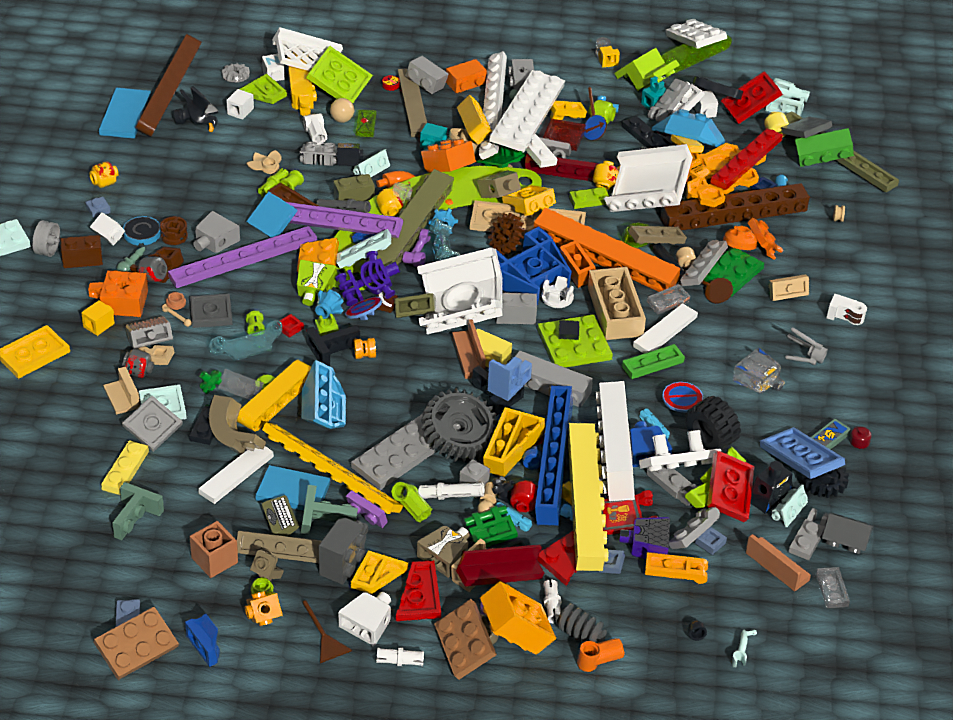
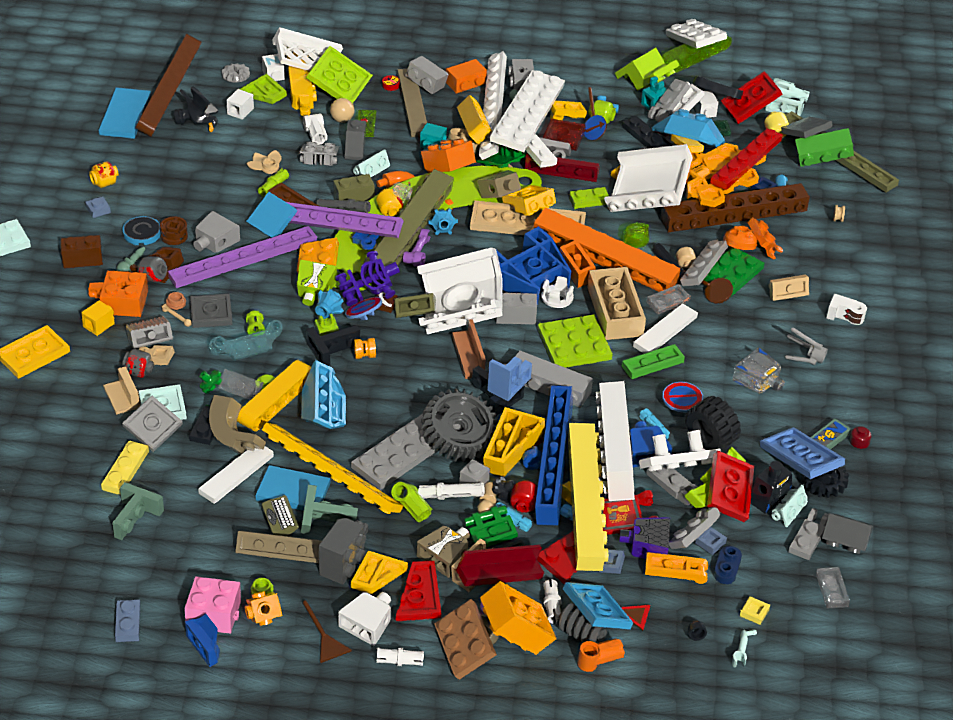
light grey wheel [33,220,60,257] -> none
white brick [90,212,125,246] -> none
medium nougat plate [94,606,179,680] -> none
nougat head [190,521,238,578] -> none
dark tan bracket [250,550,284,581] -> none
red tile [276,314,304,338] -> none
lime bush [280,170,304,190] -> none
black brick [337,143,363,166] -> none
light aqua plate [337,229,391,269] -> none
medium lavender plate [346,490,388,528] -> none
clear light blue plate [429,218,460,262] -> none
light yellow slope [476,328,512,368] -> none
reddish brown gear [488,213,525,255] -> none
black tile [559,320,579,340] -> none
yellow head [593,161,618,189] -> none
yellow leg [595,37,620,68] -> none
dark tan plate [629,226,687,245] -> none
nougat panel [746,534,811,591] -> none
none -> bright pink brick [185,576,241,634]
none -> dark grey slope [345,120,366,160]
none -> dark azure tile [563,582,633,629]
none -> piece [621,605,651,631]
none -> clear green plate [713,120,731,137]
none -> dark blue plate [714,546,742,584]
none -> light yellow tile [740,596,770,625]

